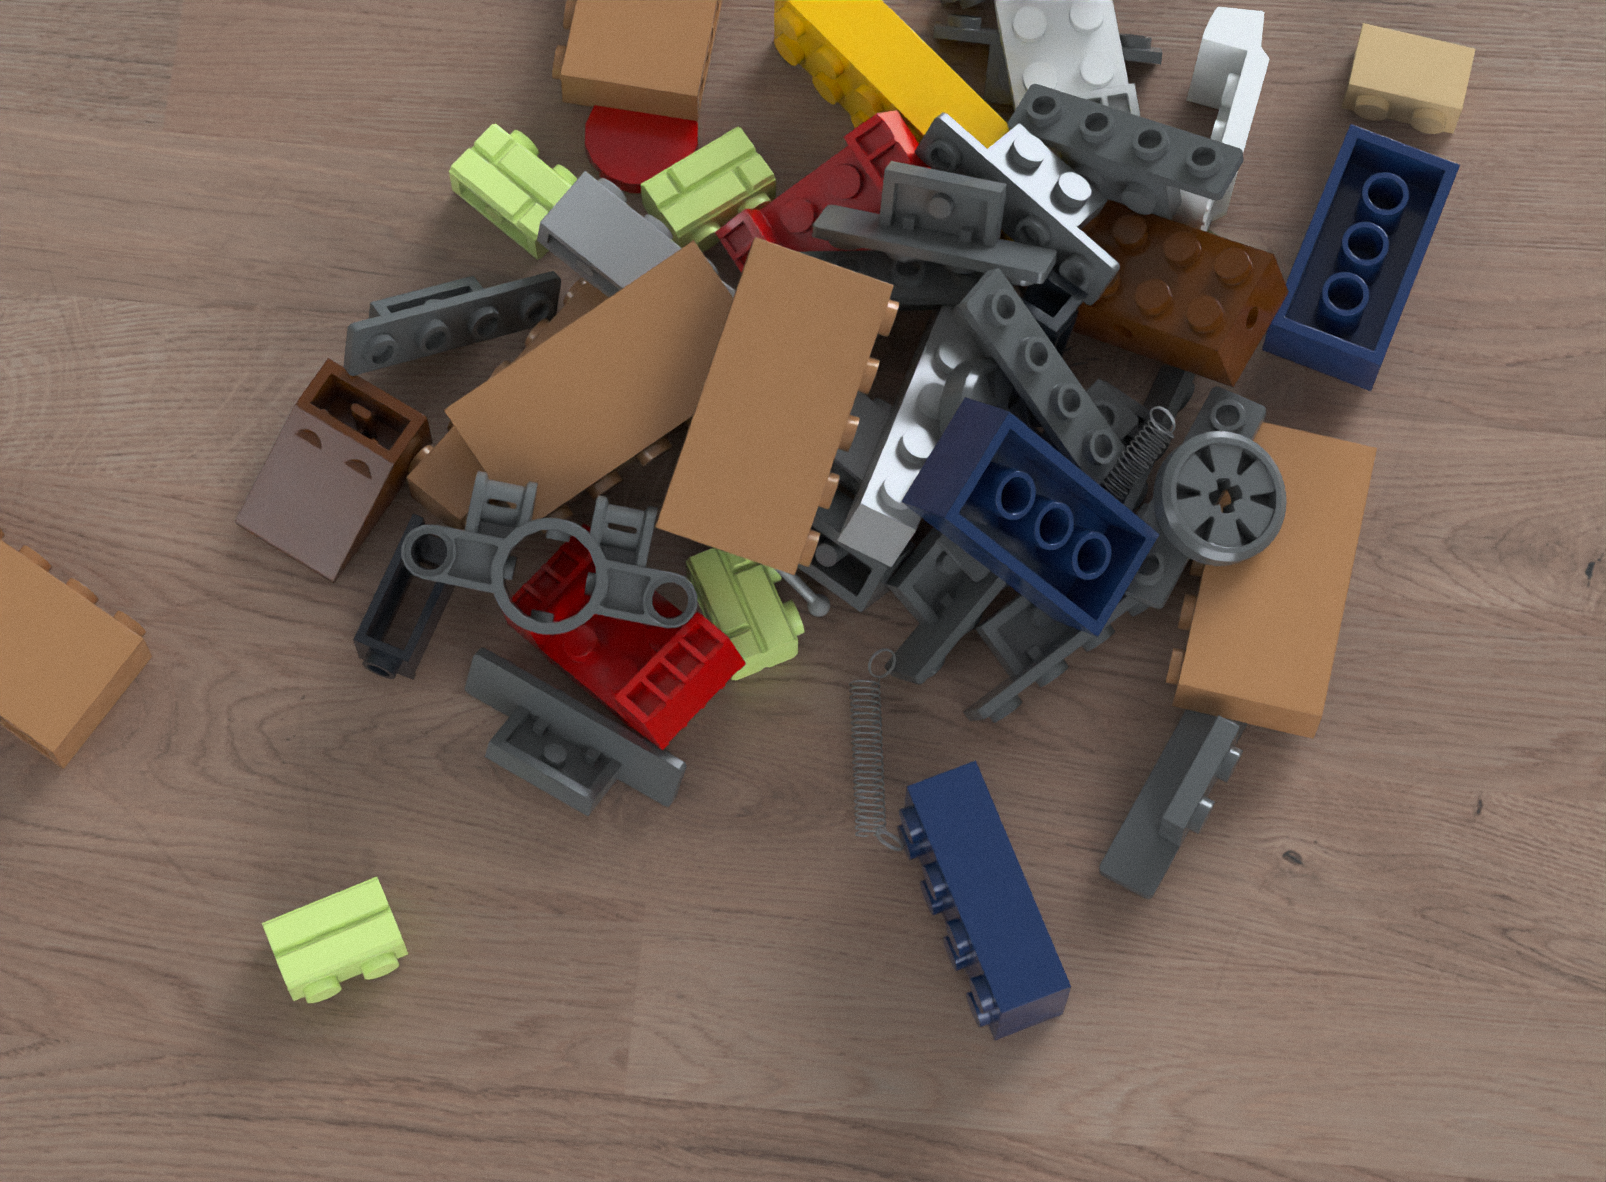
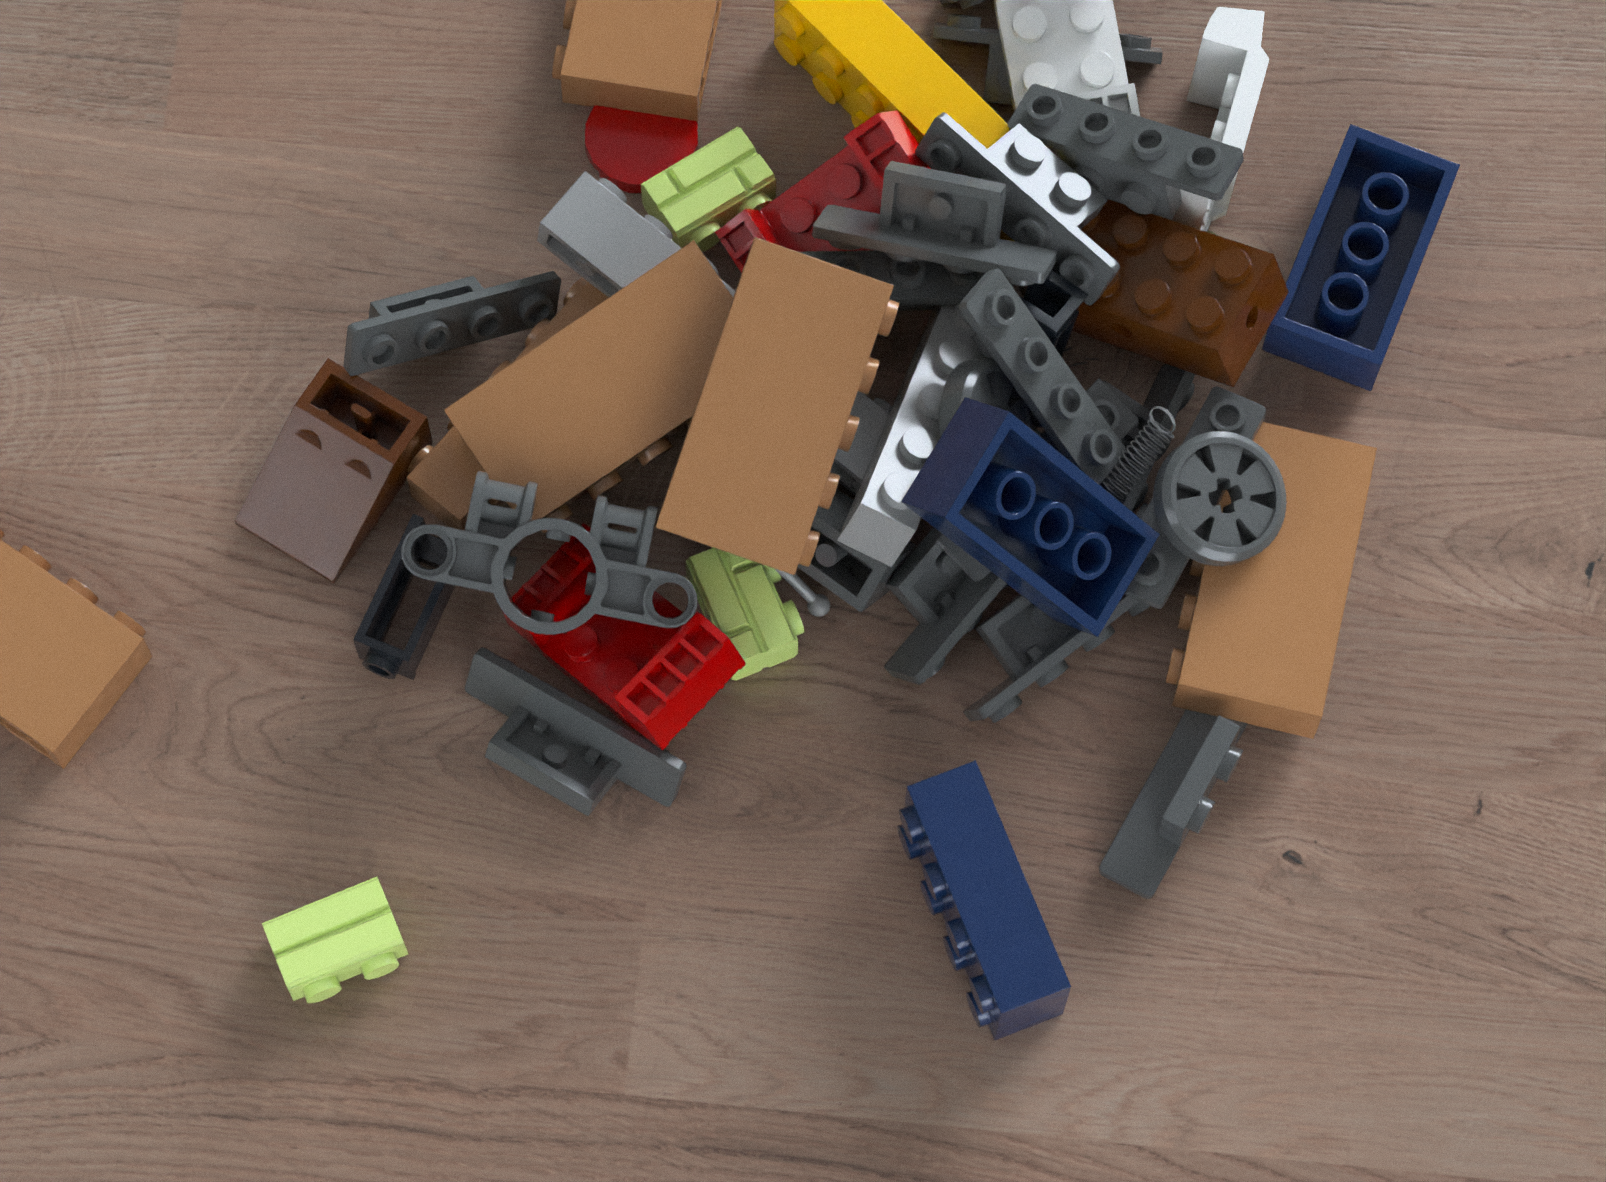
yellowish green brick [449,123,577,260] -> none
light grey piece [849,648,904,851] -> none
tan brick [1342,23,1475,134] -> none

